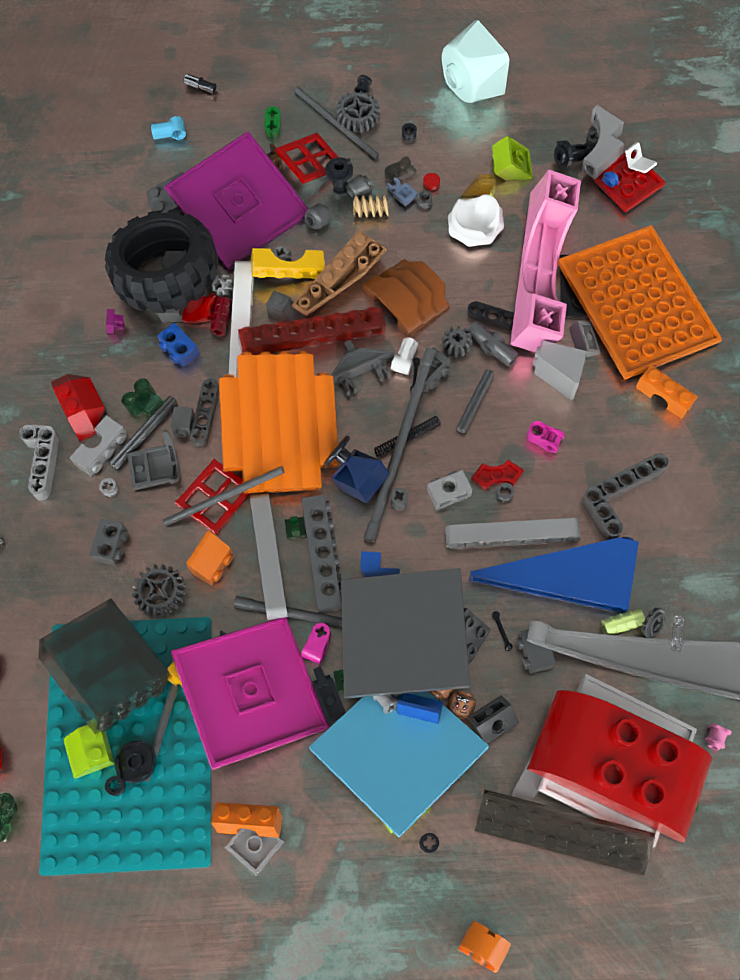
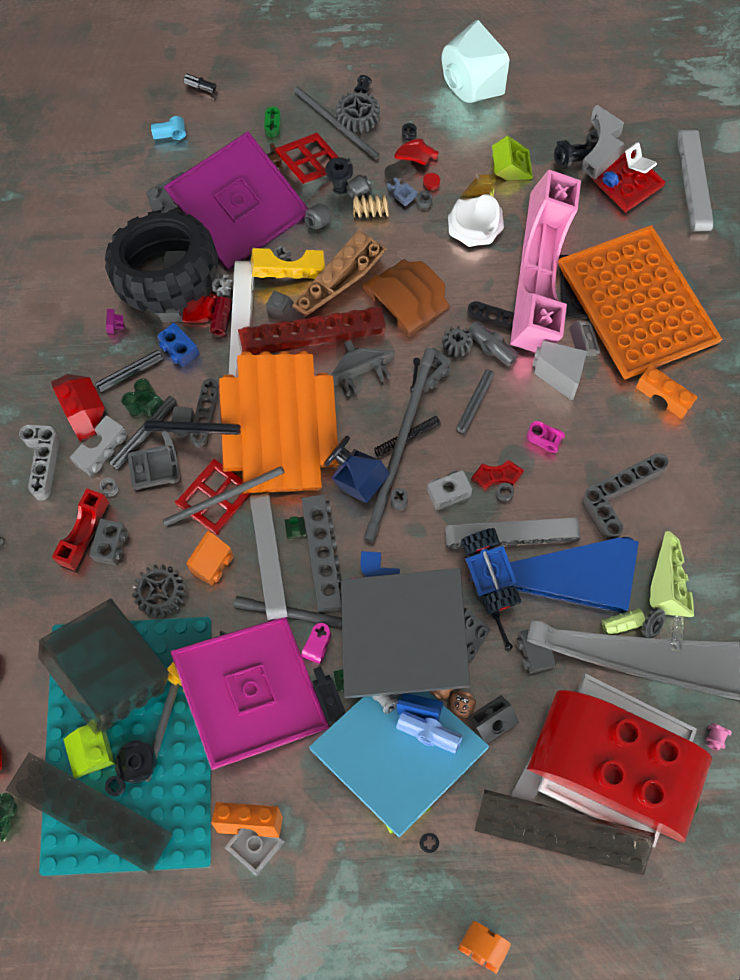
white piece [391,337,418,375] -> none
none -> clear smoke plate [6,752,173,874]
none -> red arch [52,488,109,571]
none -> black axle [95,350,163,392]
none -> black axle [144,421,241,435]
none -> red arm [394,139,439,165]
none -> light blue piece [397,711,462,754]
none -> plate [461,528,522,614]
none -> yellowish green wedge [649,531,694,617]
none -> light grey beam [678,129,713,231]

